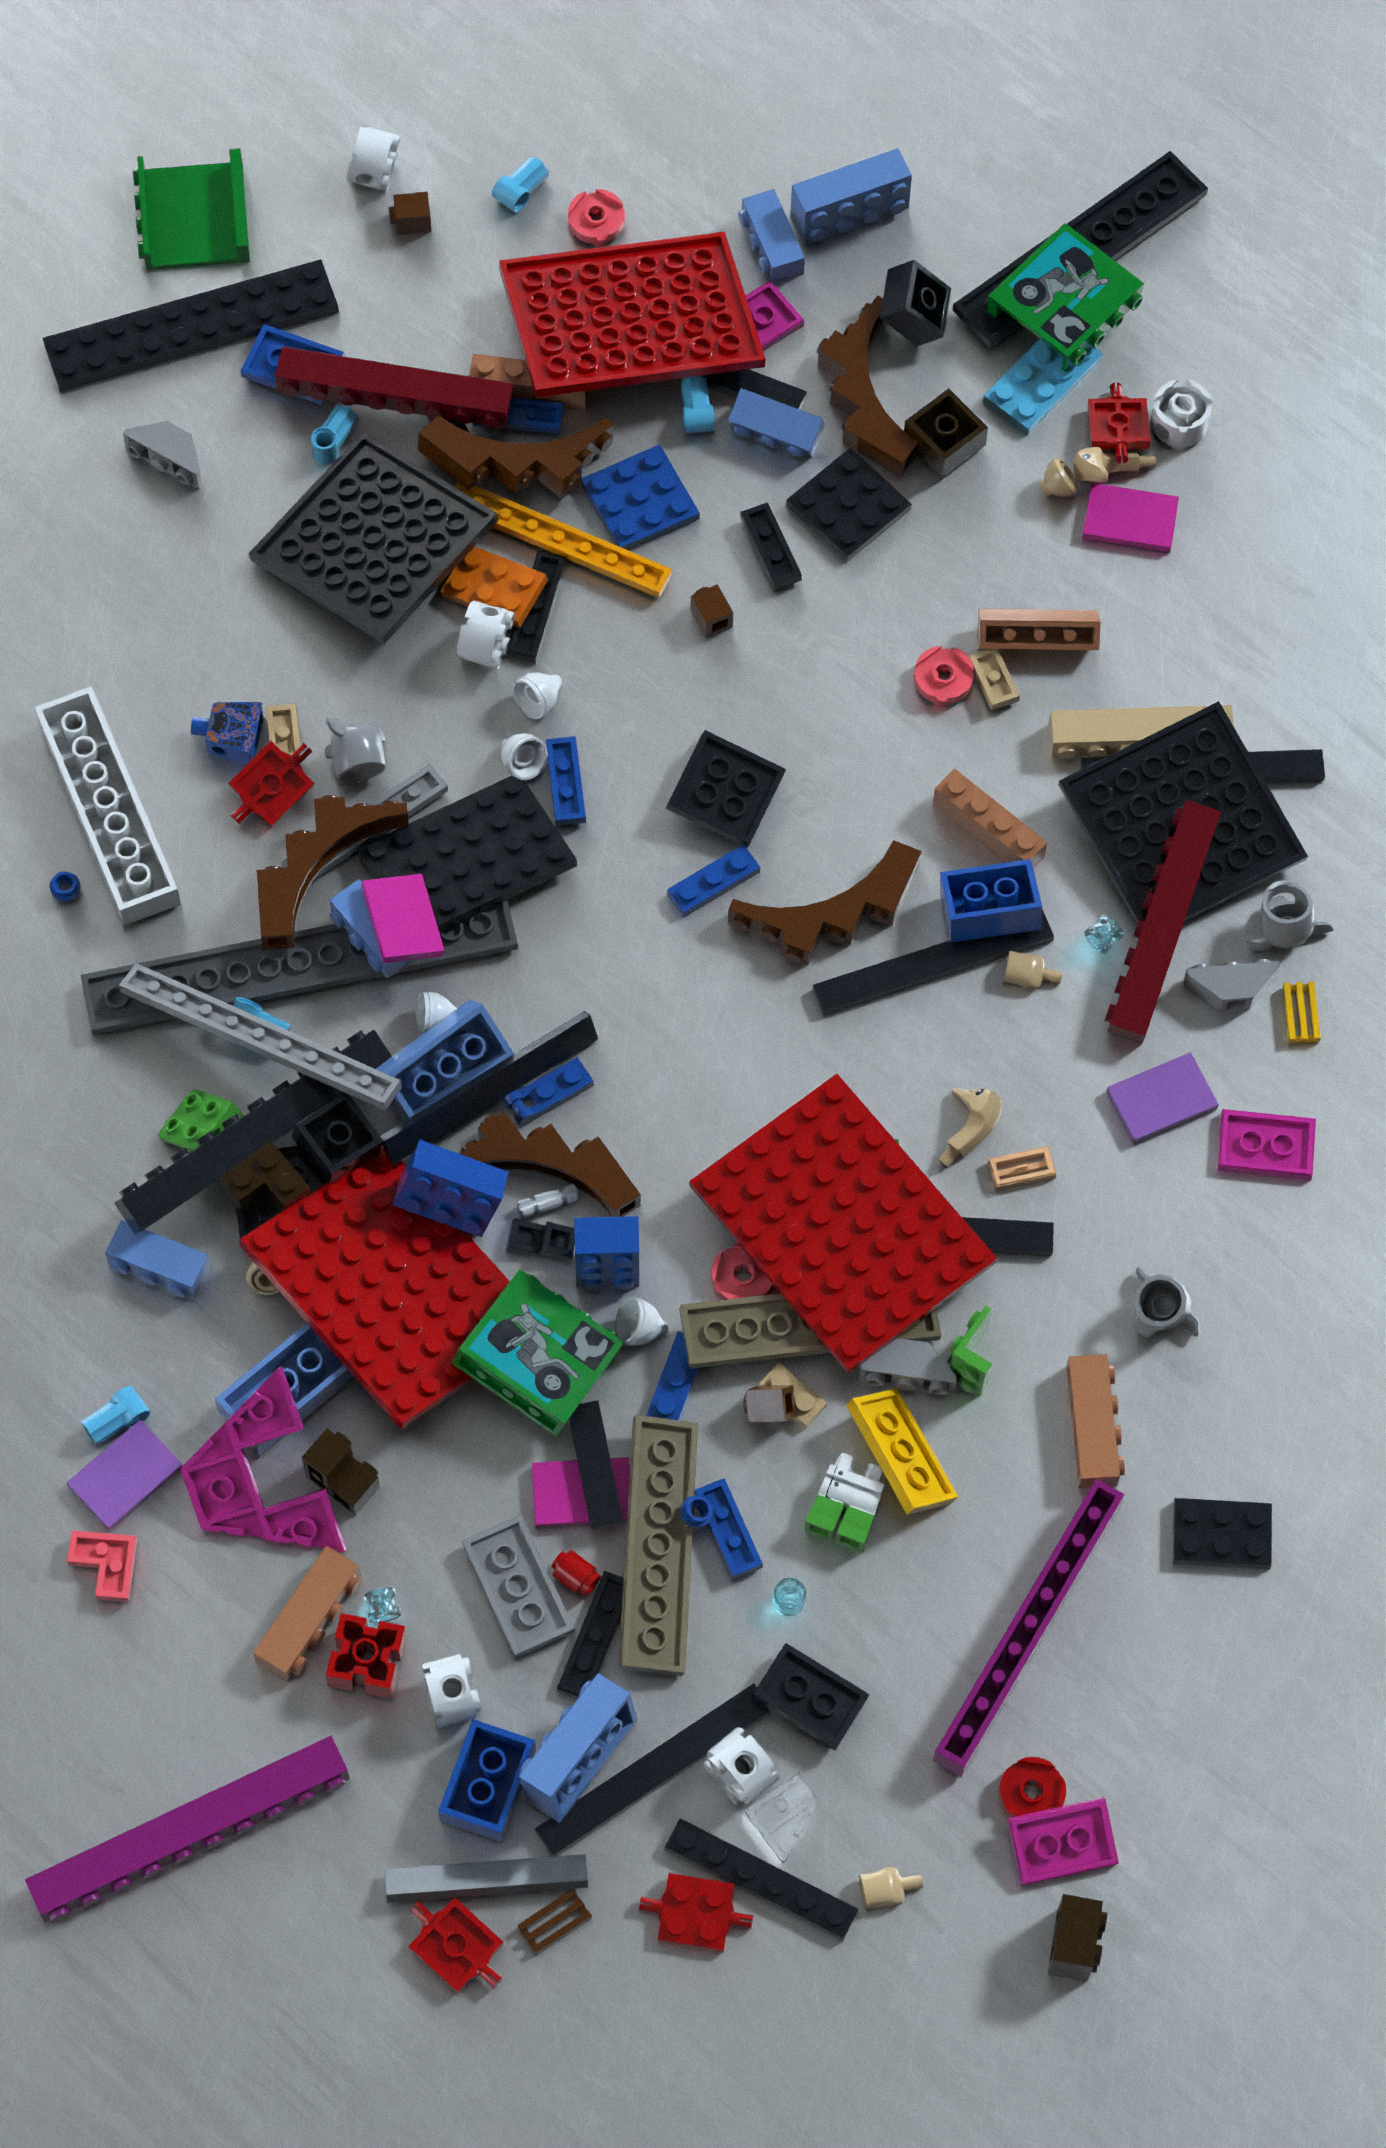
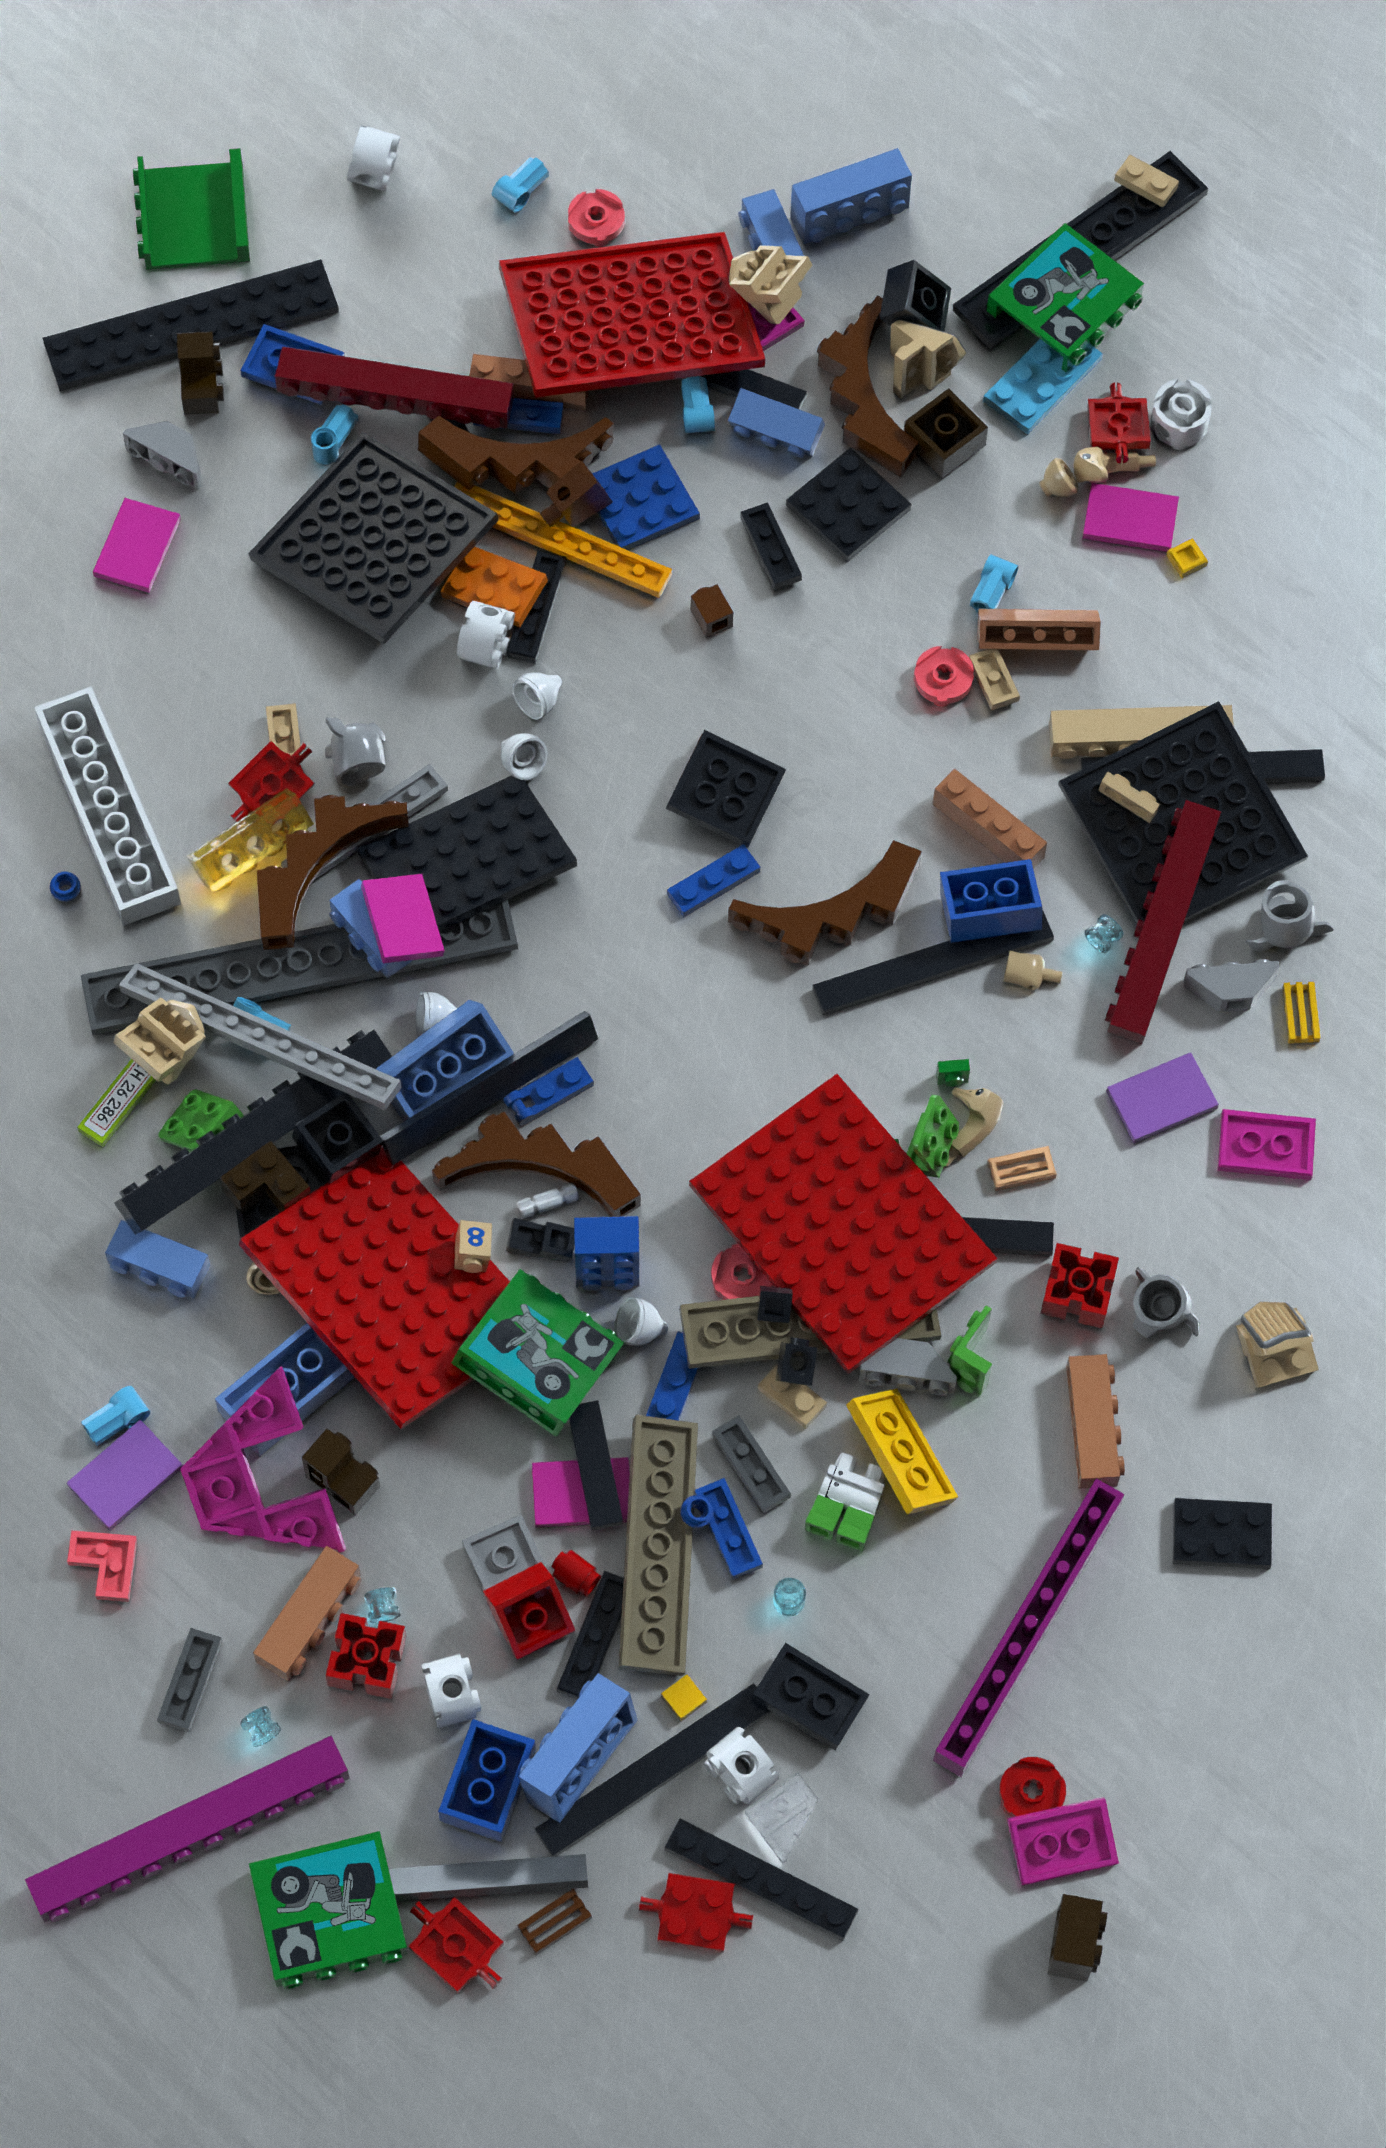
blue torso [191,702,264,765] -> none
reddish brown brick [388,191,432,235] -> none
blue brick [393,1139,509,1238] -> none
blue plate [546,736,586,826] -> none
brick [743,1385,796,1422] -> none
tan piece [859,1867,923,1910] -> none
none -> tile [77,1059,156,1148]
none -> dark pink tile [93,498,181,593]
none -> tan piece [113,998,206,1085]
none -> dark grey plate [157,1628,223,1732]
none -> dark brown brick [177,331,224,415]
none -> clear yellow brick [186,788,314,892]
none -> clear light blue wheel [240,1706,281,1747]
none -> panel [249,1831,408,1989]
none -> tan brick [454,1220,492,1273]
none -> red slope [483,1562,575,1660]
none -> reddish brown torso [540,461,613,527]
none -> yellow tile [661,1674,707,1722]
none -> dark grey plate [712,1415,791,1514]
none -> tan piece [729,246,813,324]
none -> black plate [757,1286,793,1323]
none -> black brick [776,1337,817,1386]
none -> tan piece [890,320,966,399]
none -> bright green bracket [907,1095,959,1178]
none -> green plate [936,1059,970,1087]
none -> medium azure piece [970,554,1019,613]
none -> red brick [1040,1243,1119,1328]
none -> tan plate [1098,772,1160,823]
none -> tan plate [1114,154,1179,207]
none -> yellow tile [1166,538,1208,578]
none -> tan piece [1236,1302,1319,1388]

